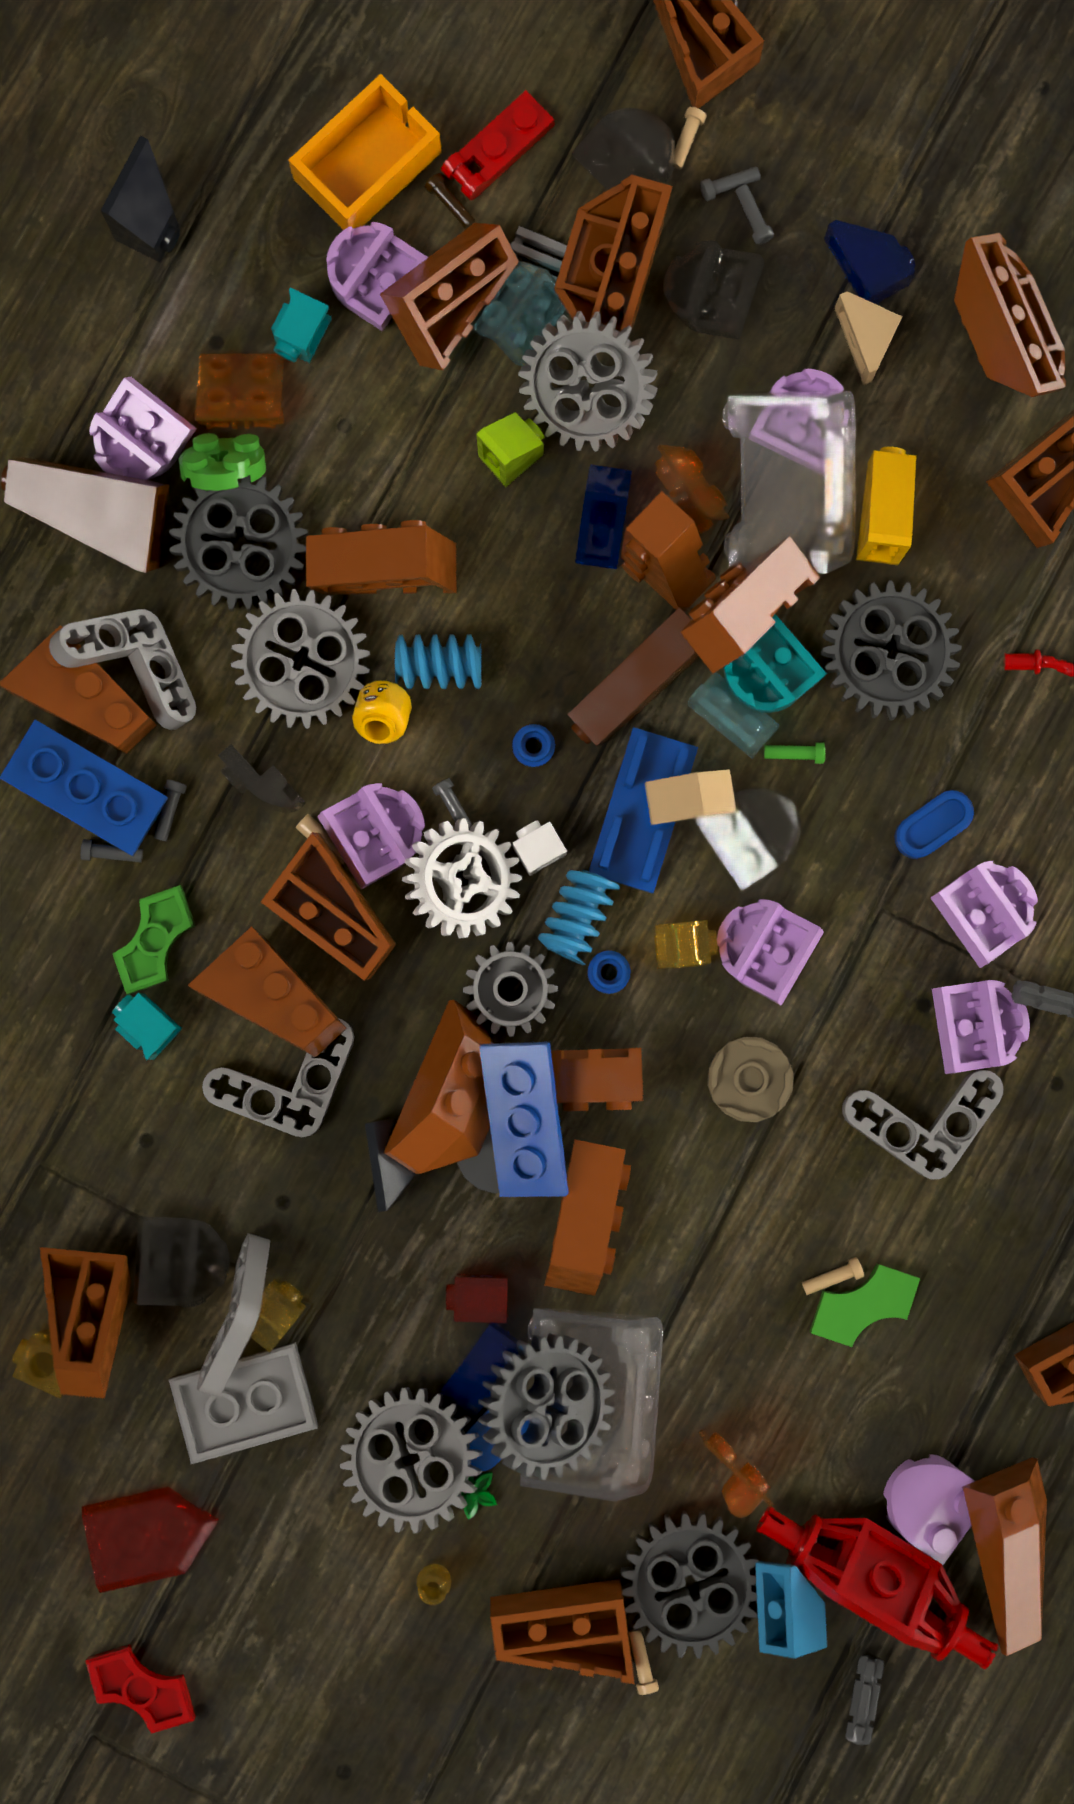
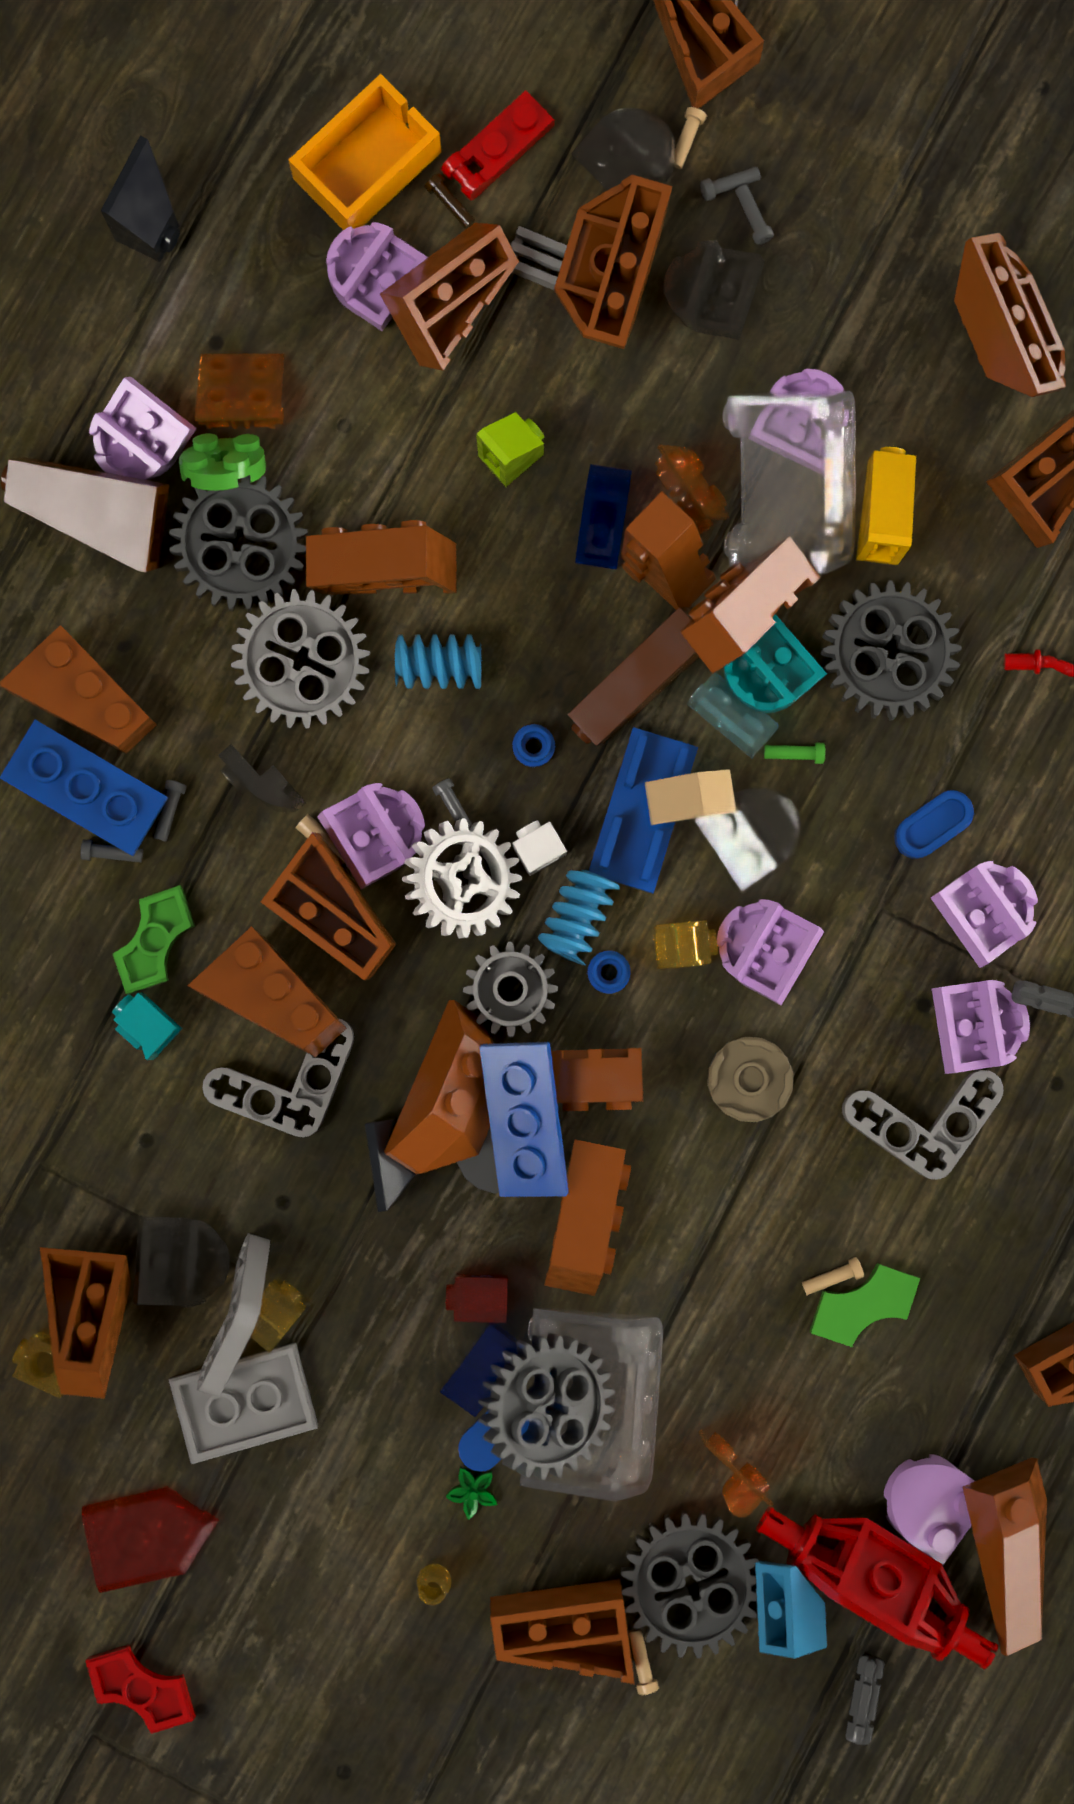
light grey beam [49,609,196,730] -> none
teal window [271,287,332,363] -> none
light grey gear [340,1387,483,1533] -> none
yellow head [352,681,412,744] -> none
clear light blue bracket [473,261,566,367] -> none
light grey gear [518,311,658,452] -> none
clear blue slope [824,220,915,304] -> none
tan slope [835,292,902,385] -> none

